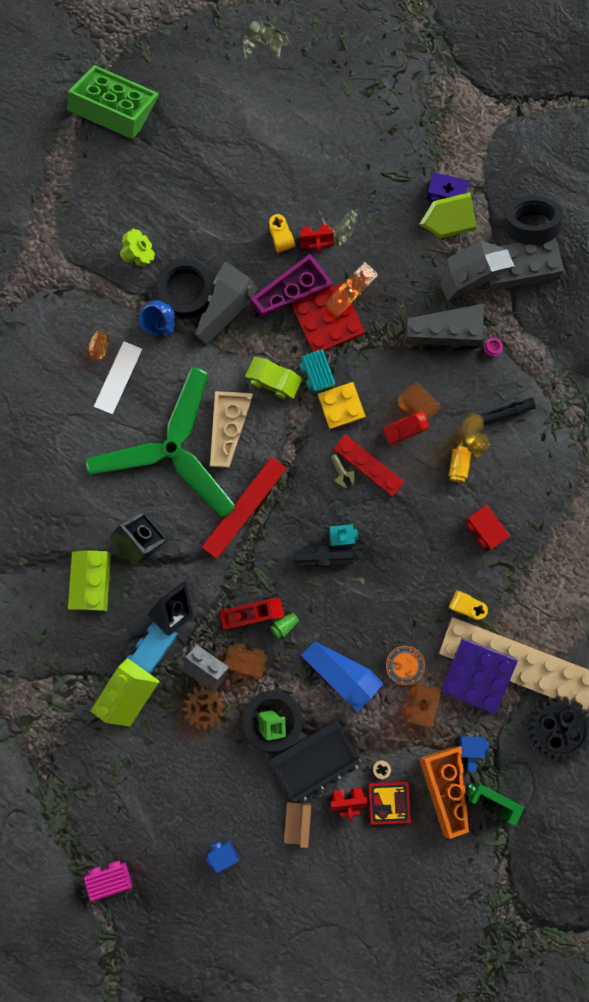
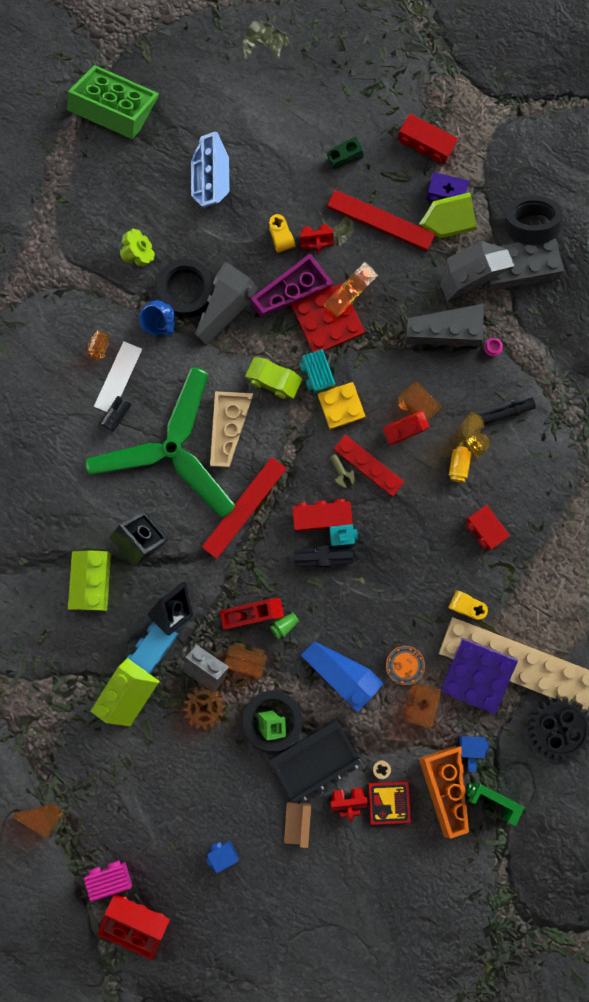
none -> clear orange slope [13,804,64,839]
none -> red slope [97,894,170,960]
none -> black hinge [99,396,132,432]
none -> light blue wedge [191,132,229,208]
none -> red brick [292,499,353,532]
none -> dark green leg [327,136,363,169]
none -> red tile [327,190,435,252]
none -> red brick [398,114,458,164]

